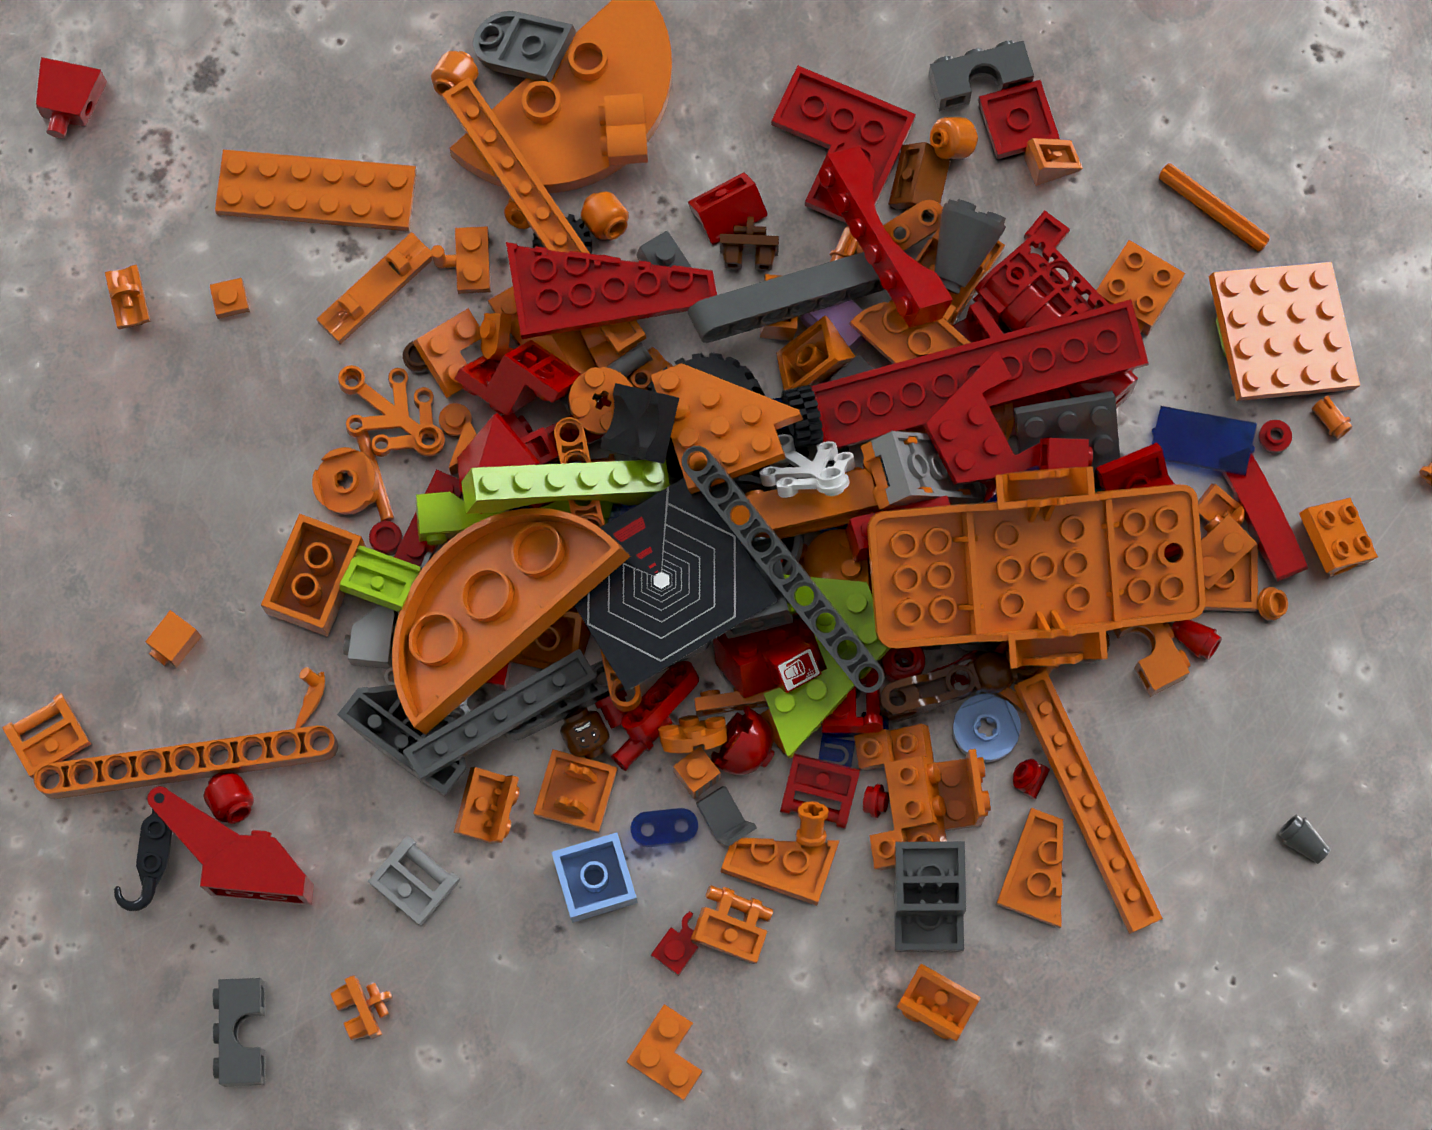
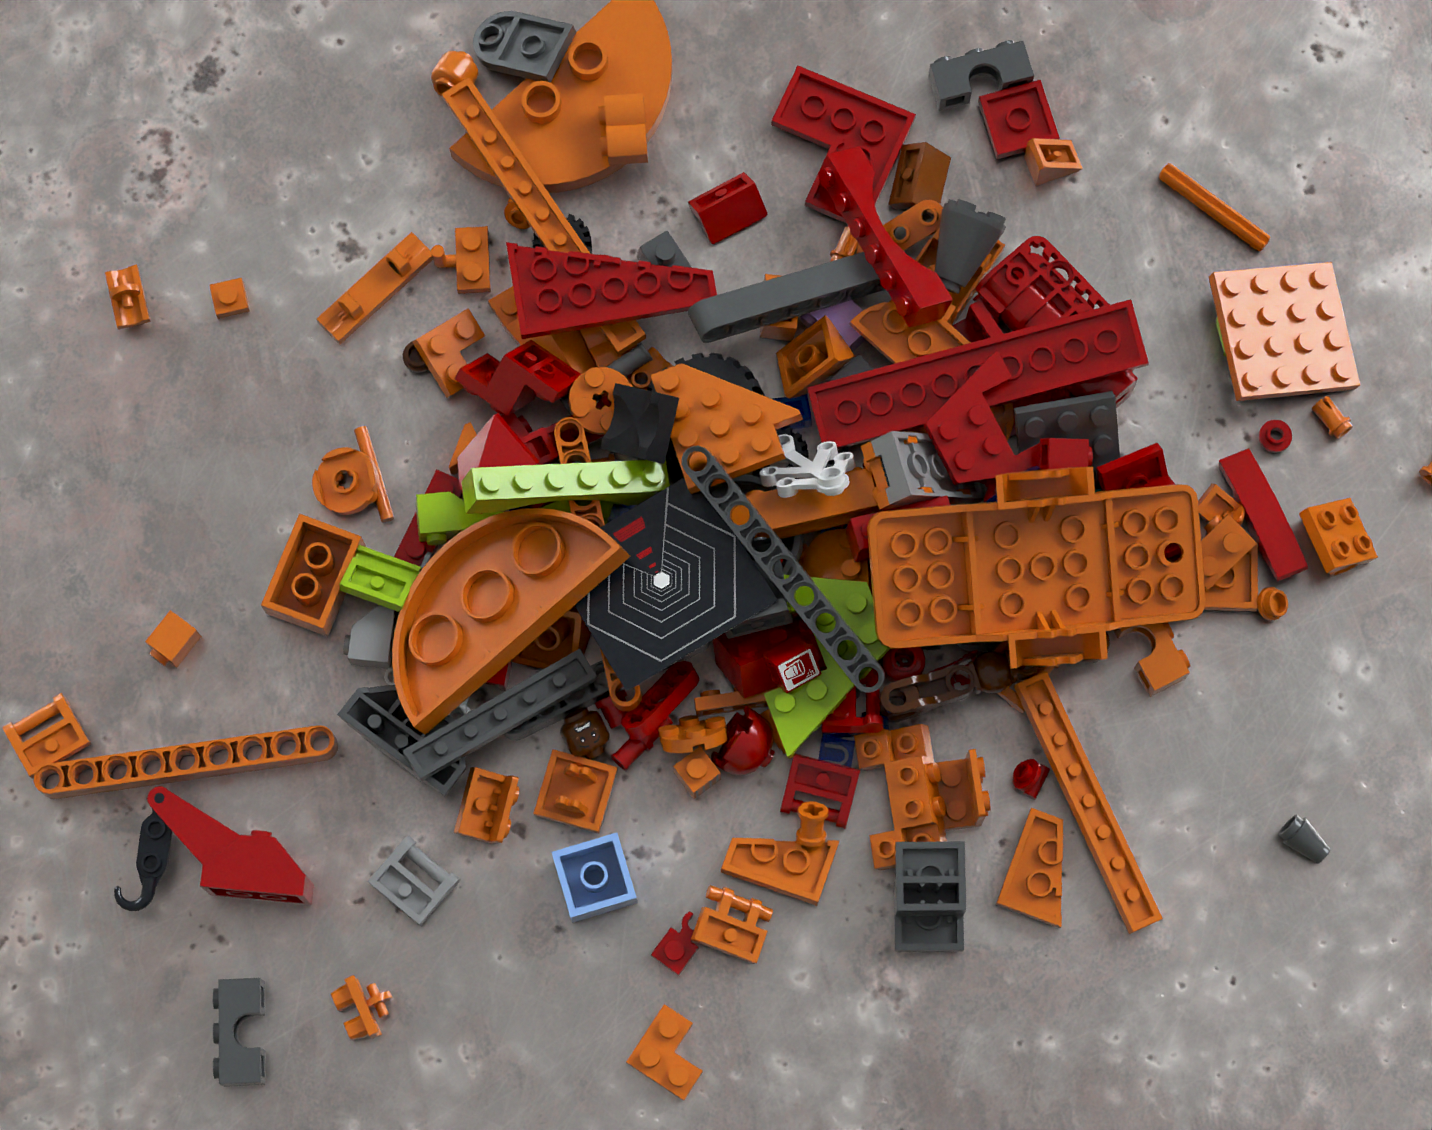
red torso [36,57,107,138] -> none
red head [203,773,254,824] -> none
orange plate [215,149,417,231] -> none
orange bar [294,667,325,729] -> none
orange plant [338,365,445,457] -> none
red tile [369,521,403,555] -> none
orange plate [439,403,472,436] -> none
orange plate [480,313,513,361] -> none
orange head [581,191,629,240] -> none
clear blue plate [630,808,698,847] -> none
dark grey bracket [696,786,757,846] -> none
reddish brown hips [720,216,779,271] -> none
black tyre [781,385,823,449] -> none
red plate [863,784,889,818] -> none
orange bracket [897,964,981,1041] -> none
orange head [930,117,978,160] -> none
light blue plate [952,693,1021,762] -> none
red tile [1024,210,1070,252] -> none
orange brick [1095,240,1185,336] -> none
clear blue piece [1152,406,1257,476] -> none
red cone [1171,620,1222,660] -> none

